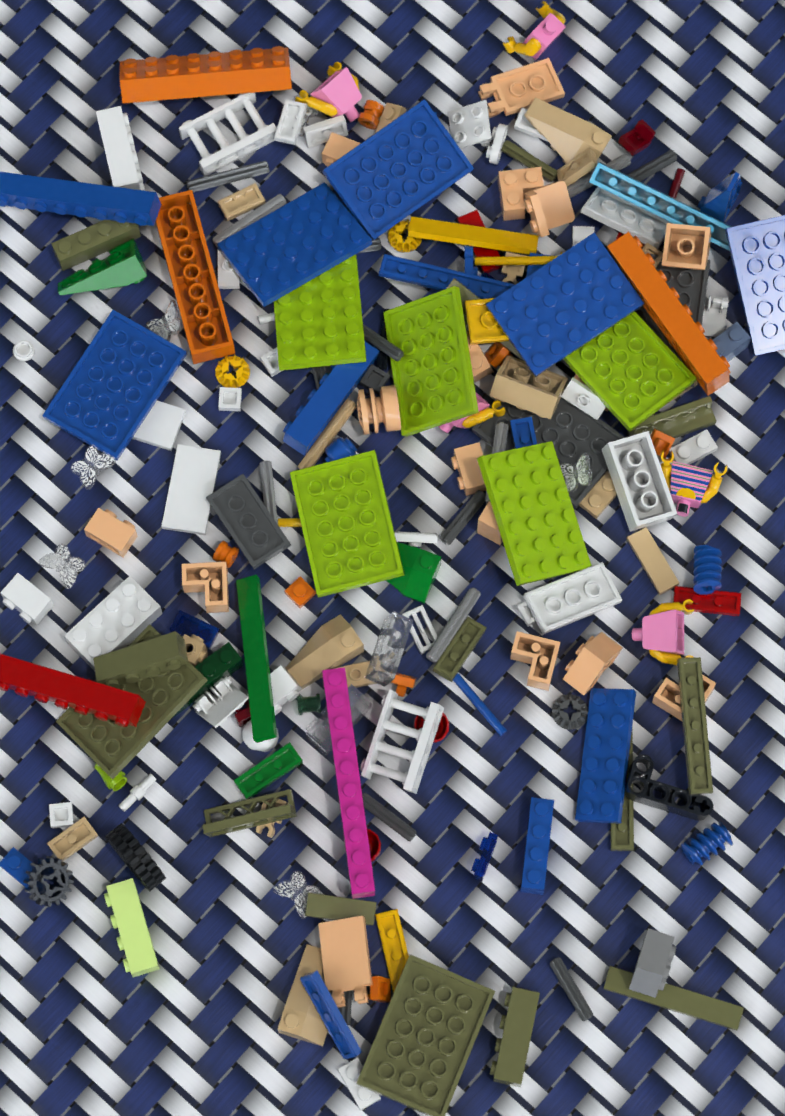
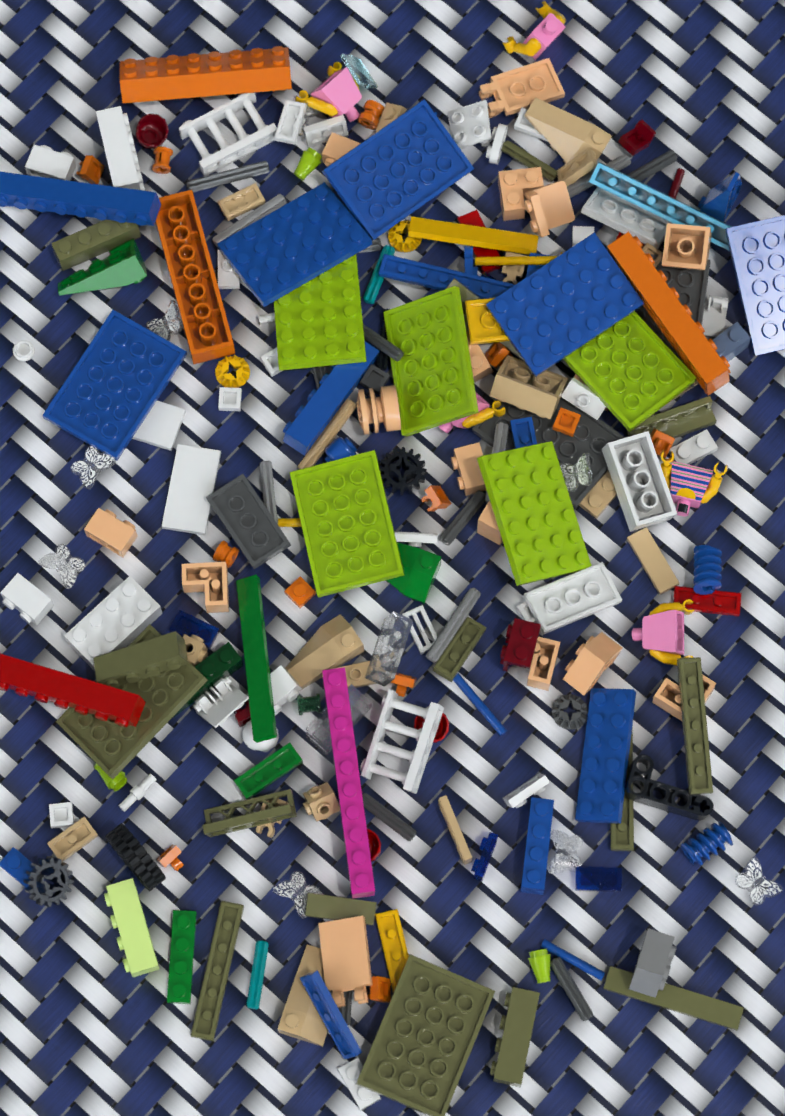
none -> white brick [25,145,76,181]
none -> orange tile [76,155,104,184]
none -> dark red hair [135,114,169,149]
none -> orange bush [152,146,173,174]
none -> orange tile [156,844,184,871]
none -> green plate [167,910,197,1004]
none -> olive tile [191,901,244,1042]
none -> teal axle [247,940,269,1009]
none -> lime cone [294,147,322,180]
none -> tan brick [303,782,340,822]
none -> clear light blue piece [340,54,378,89]
none -> teal axle [363,245,395,304]
none -> black gear [380,447,427,495]
none -> orange tile [421,485,452,512]
none -> tan tile [438,795,472,865]
none -> dark red bracket [500,618,541,672]
none -> white plate [503,773,550,808]
none -> lime cone [528,949,551,984]
none -> blue bar [541,939,605,981]
none -> clear animal [548,830,583,874]
none -> orange plate [553,407,581,437]
none -> clear blue plate [575,867,622,892]
none -> animal [735,857,783,906]

